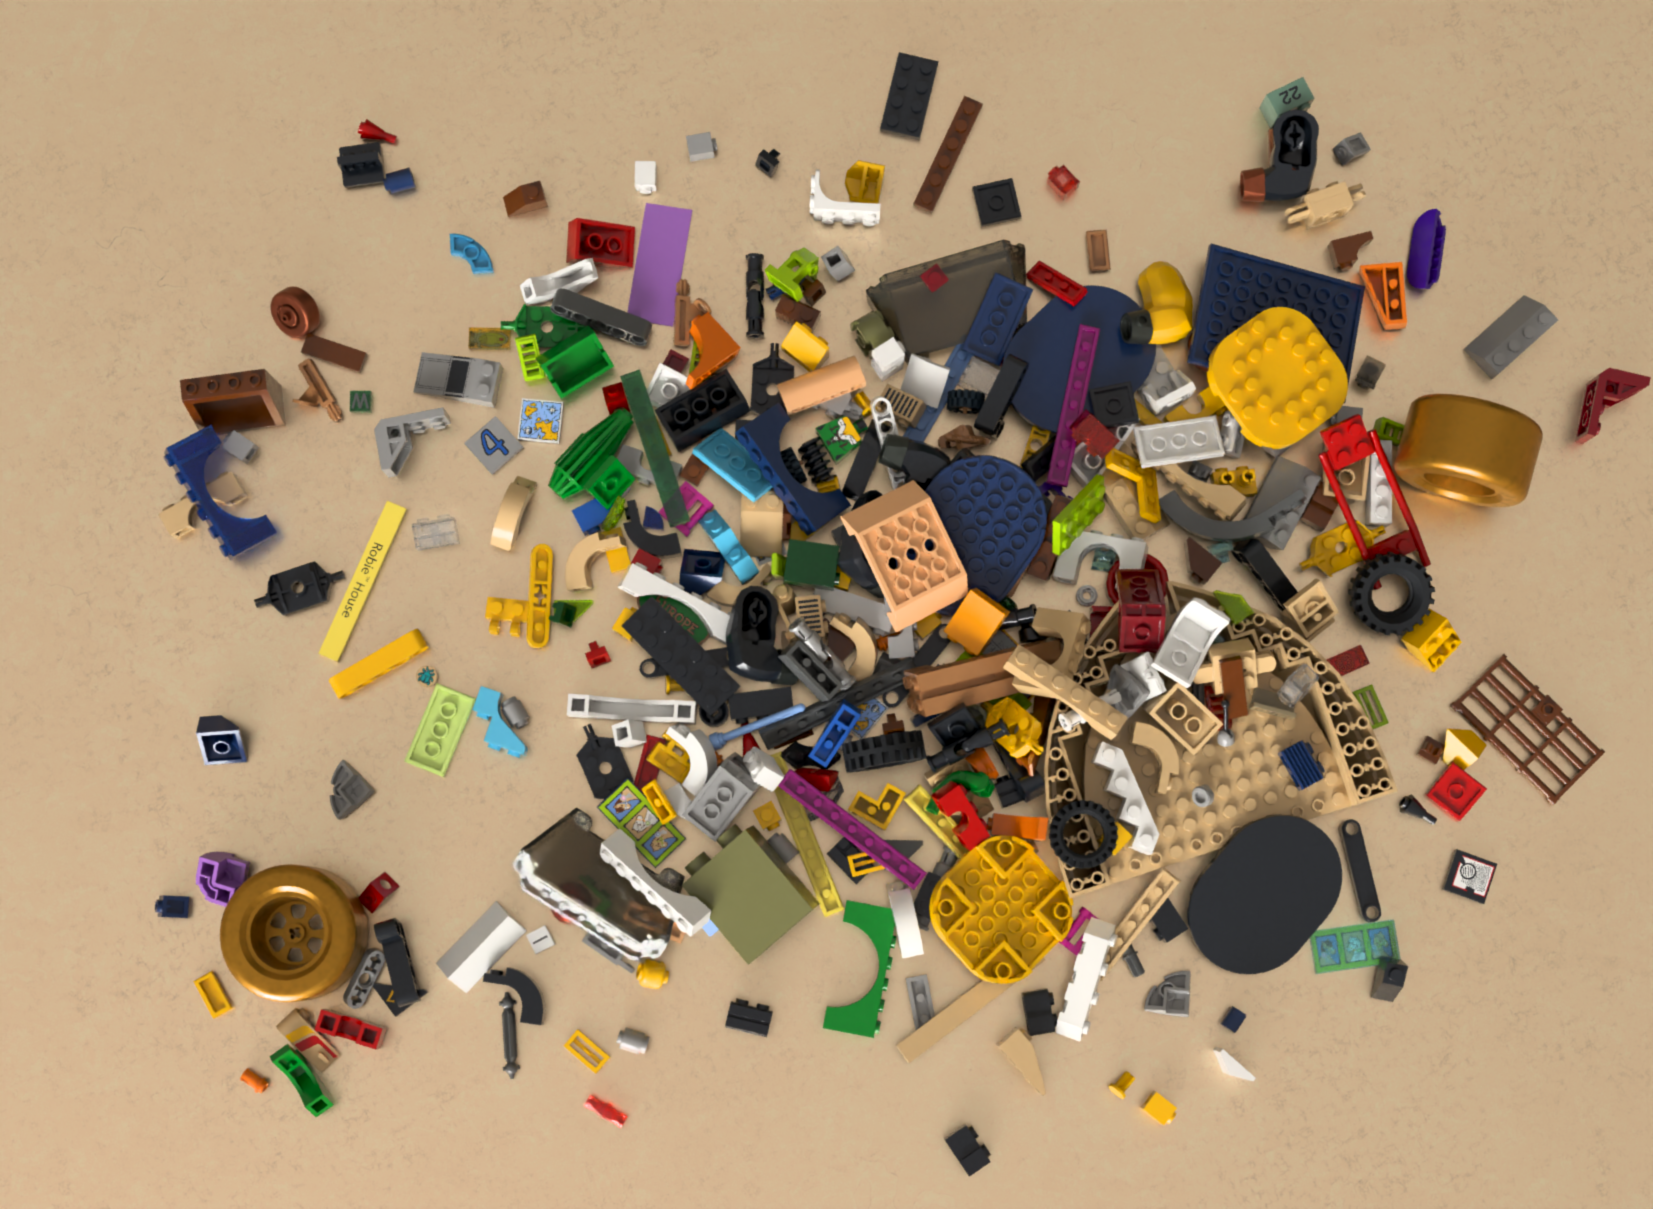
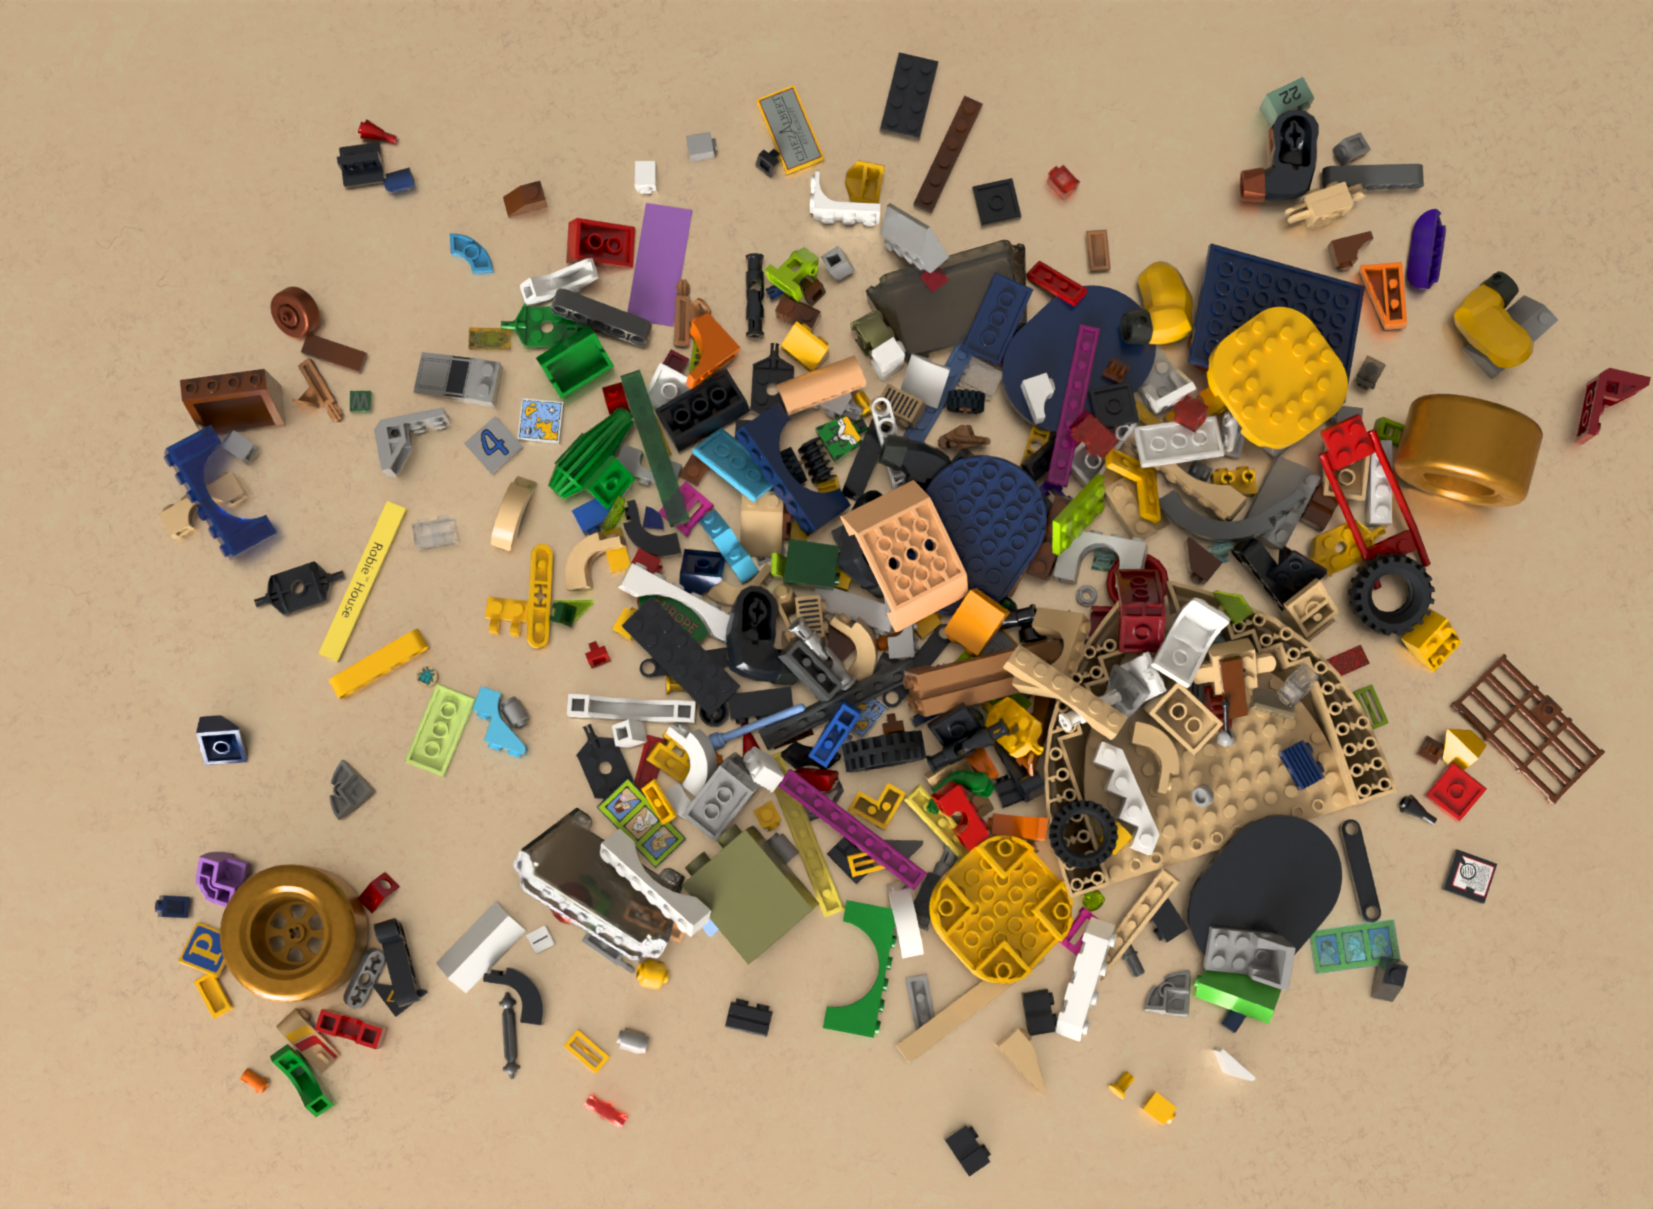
lime slope [515,334,545,381] -> none
black beam [974,354,1029,439] -> none
none -> tile [178,922,226,978]
none -> light grey tile [756,85,824,175]
none -> light grey slope [881,203,949,273]
none -> white arch [1021,373,1055,425]
none -> clear neon green tile [1082,890,1105,911]
none -> reddish brown tile [1101,357,1131,384]
none -> clear red brick [1173,395,1209,433]
none -> bright green slope [1194,969,1282,1024]
none -> light grey bracket [1203,926,1295,990]
none -> black bracket [1268,546,1327,594]
none -> dark grey beam [1322,164,1424,190]
none -> yellow piece [1454,271,1534,369]

